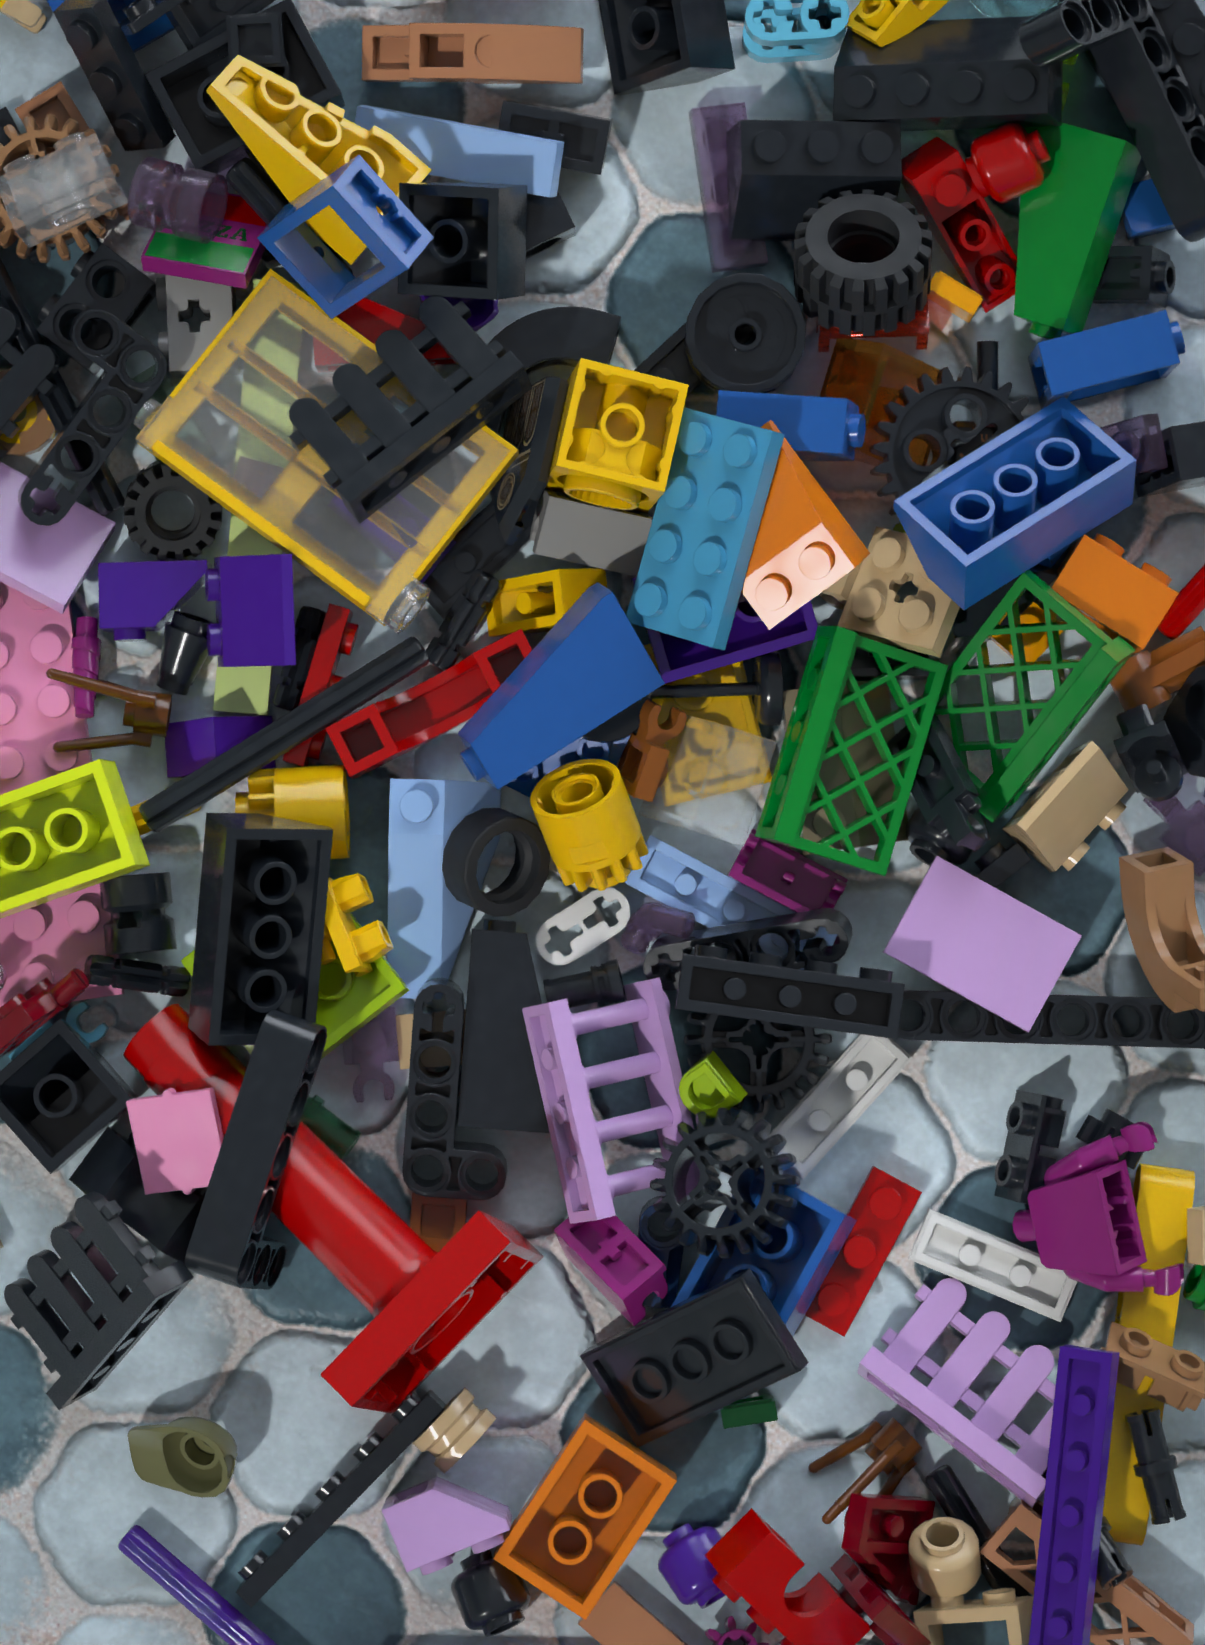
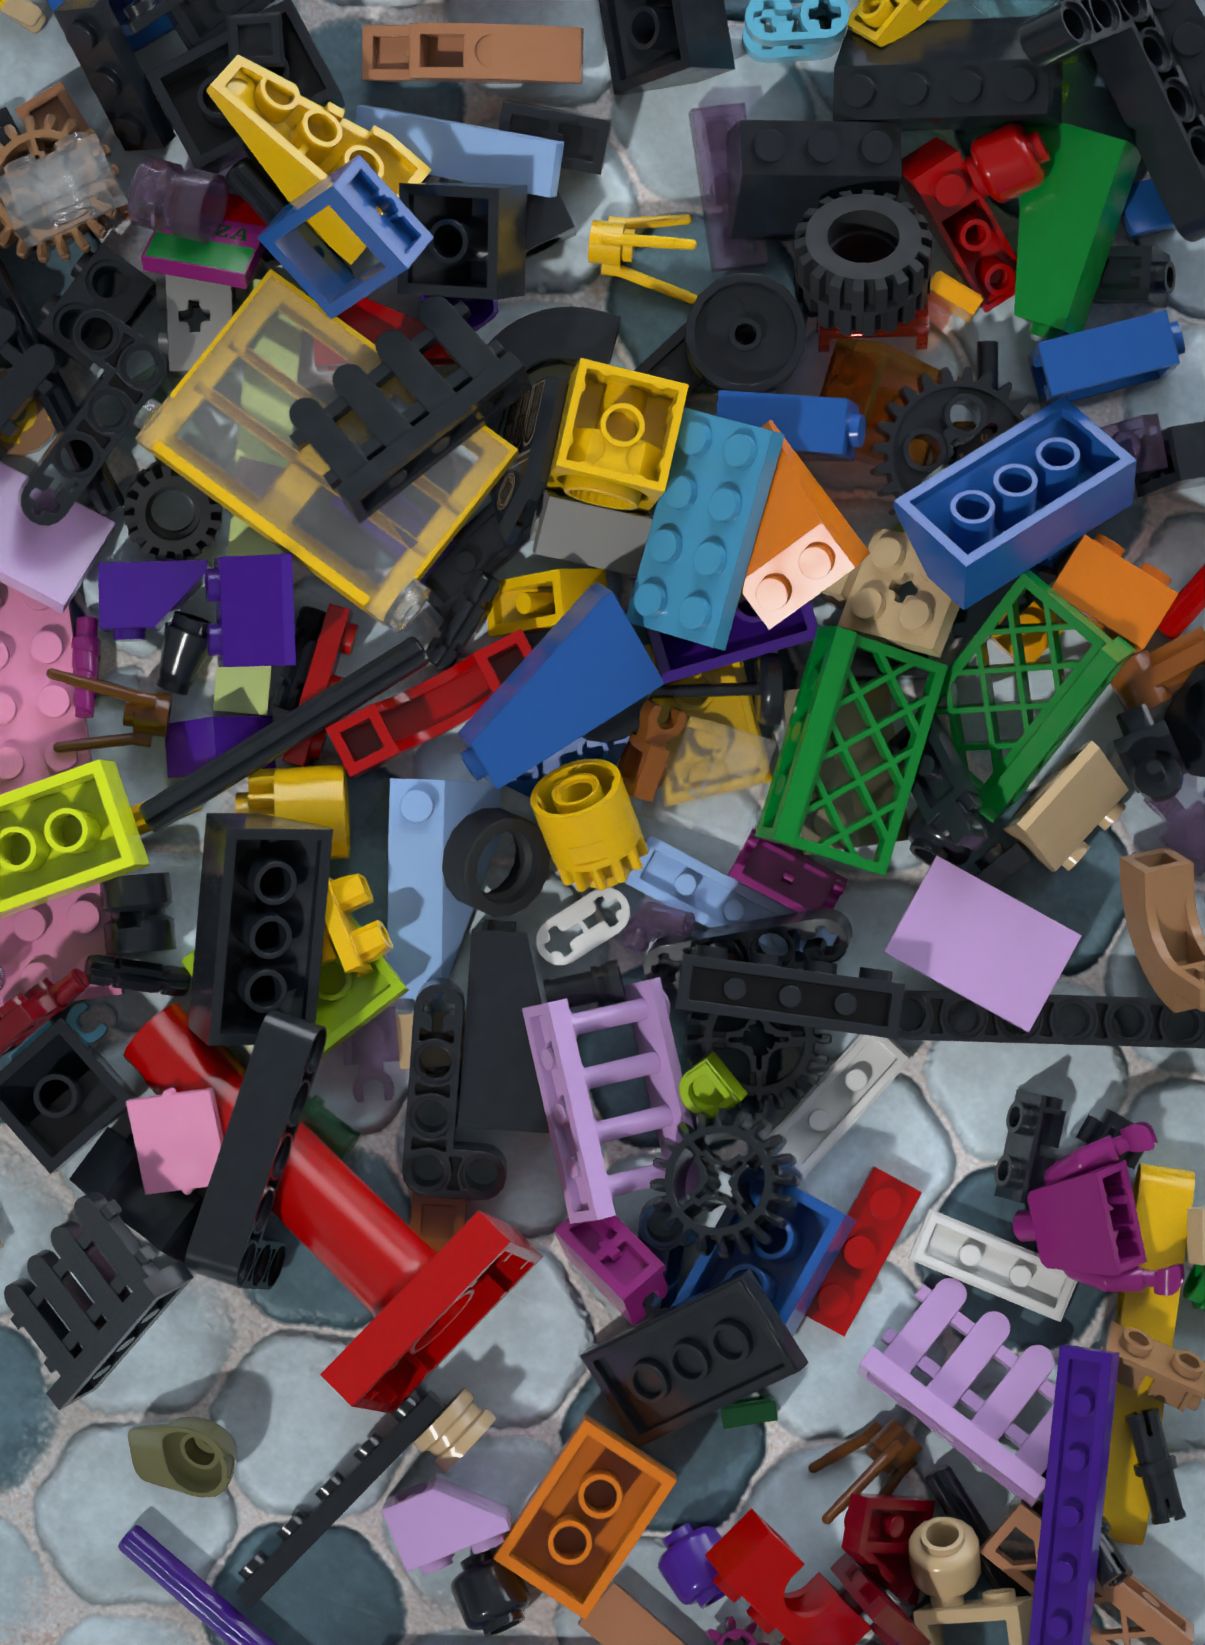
none -> yellow plant [588,214,698,305]

